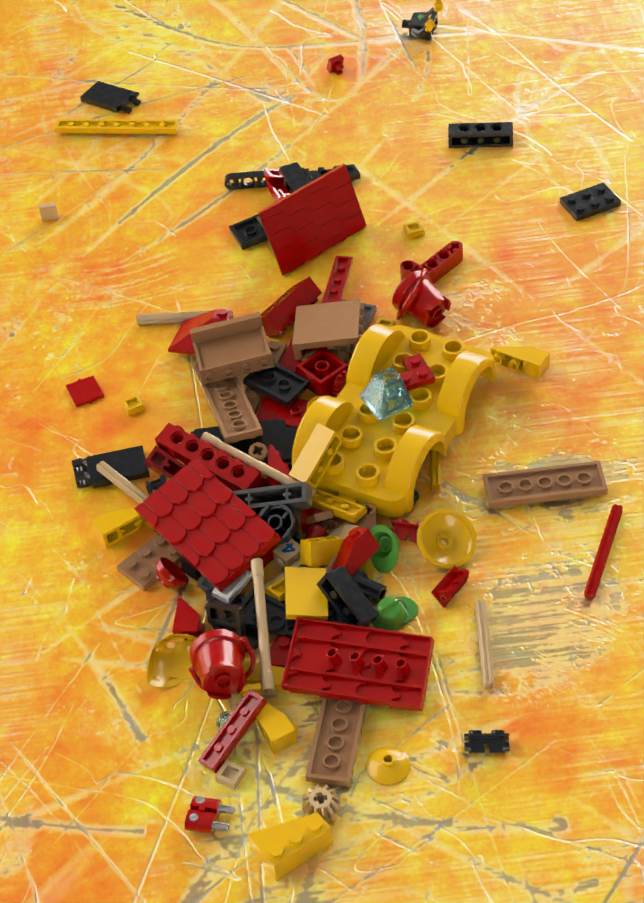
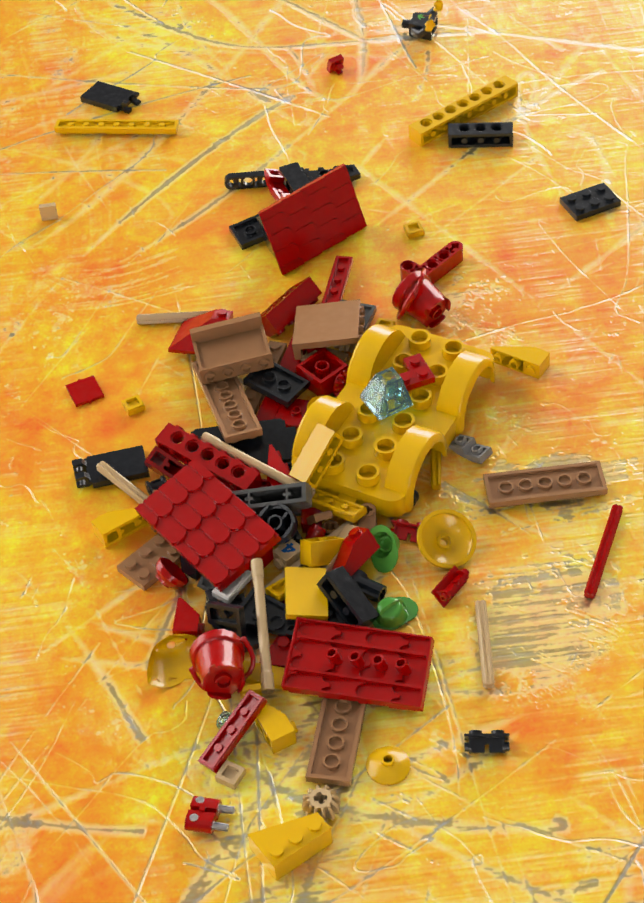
medium nougat piece [248,442,268,465] -> none
none -> yellow brick [409,75,518,147]
none -> light grey slope [449,434,493,464]

